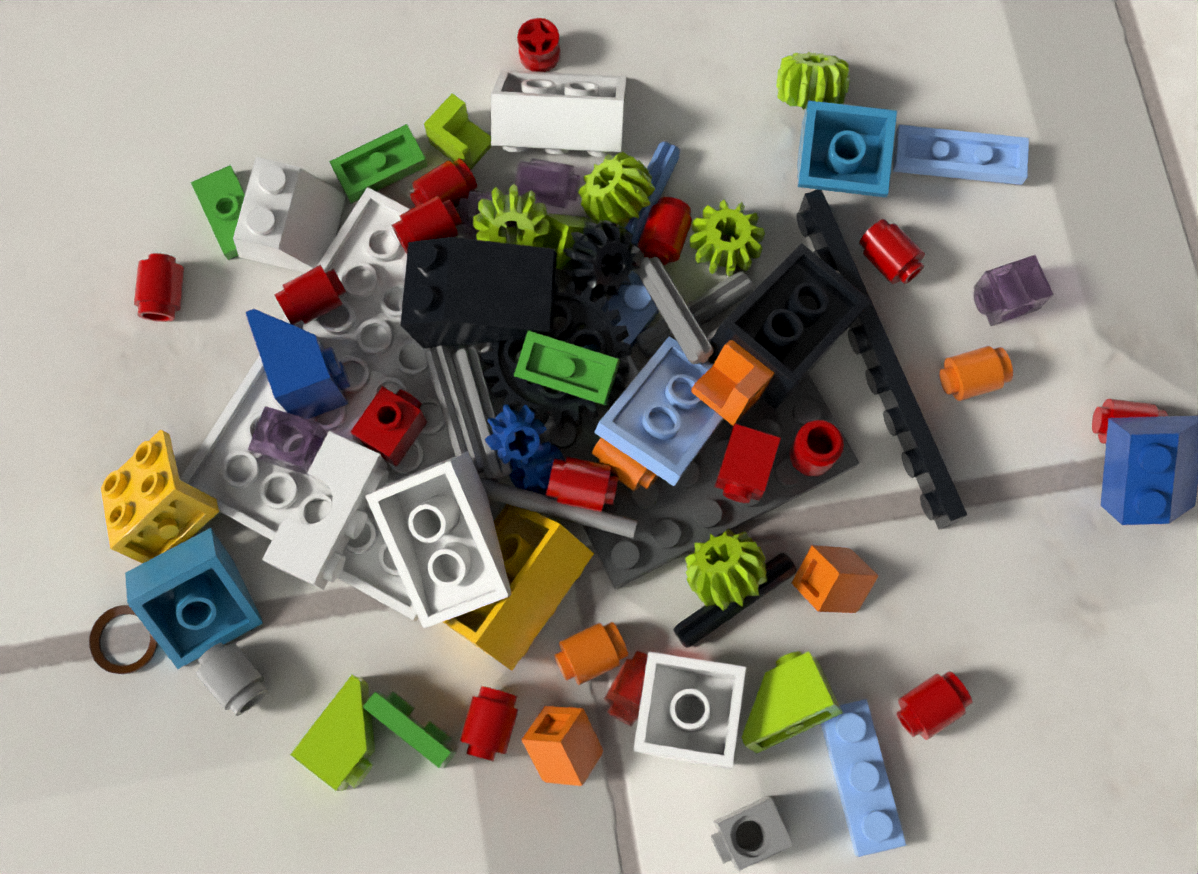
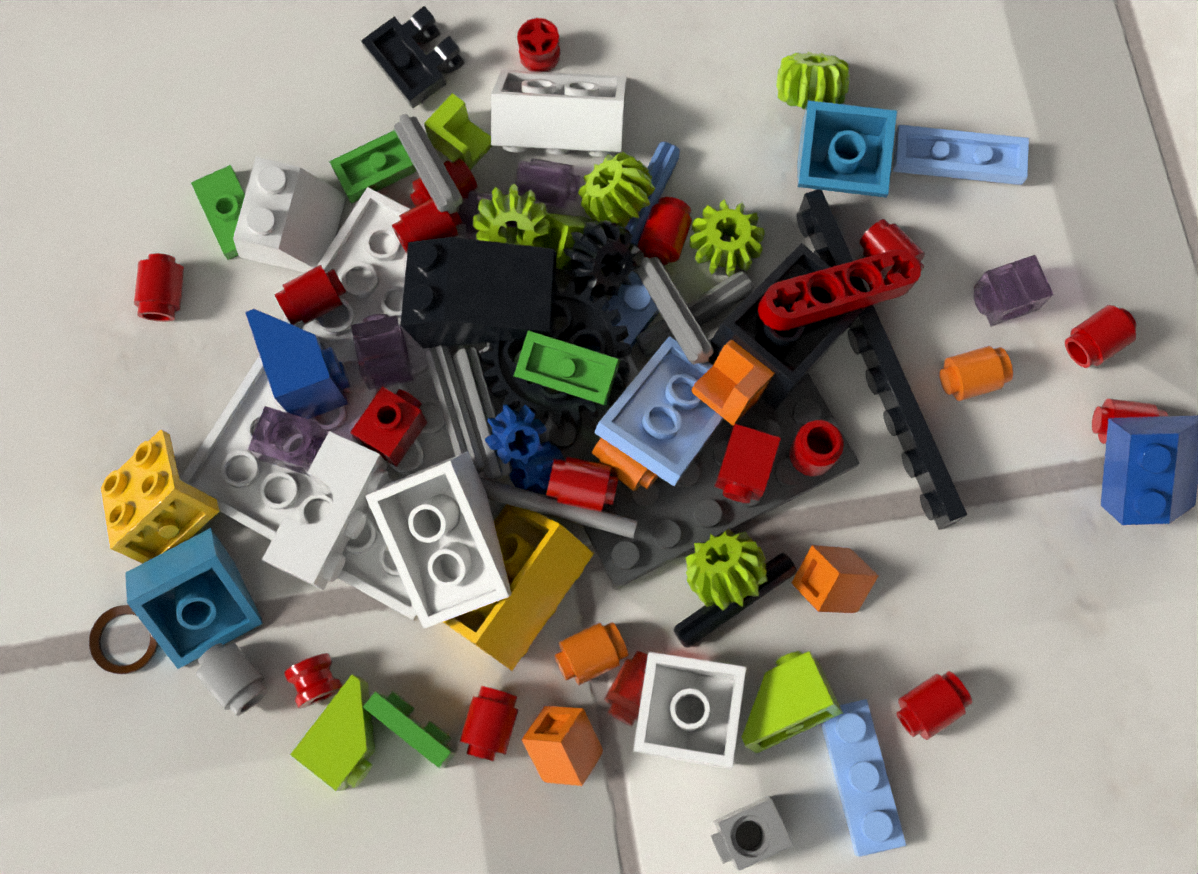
none -> red wheel [284,653,342,709]
none -> clear purple brick [351,314,414,390]
none -> black plate [361,6,465,109]
none -> light grey axle [394,114,462,214]
none -> red beam [758,250,921,331]
none -> red brick [1065,305,1137,368]

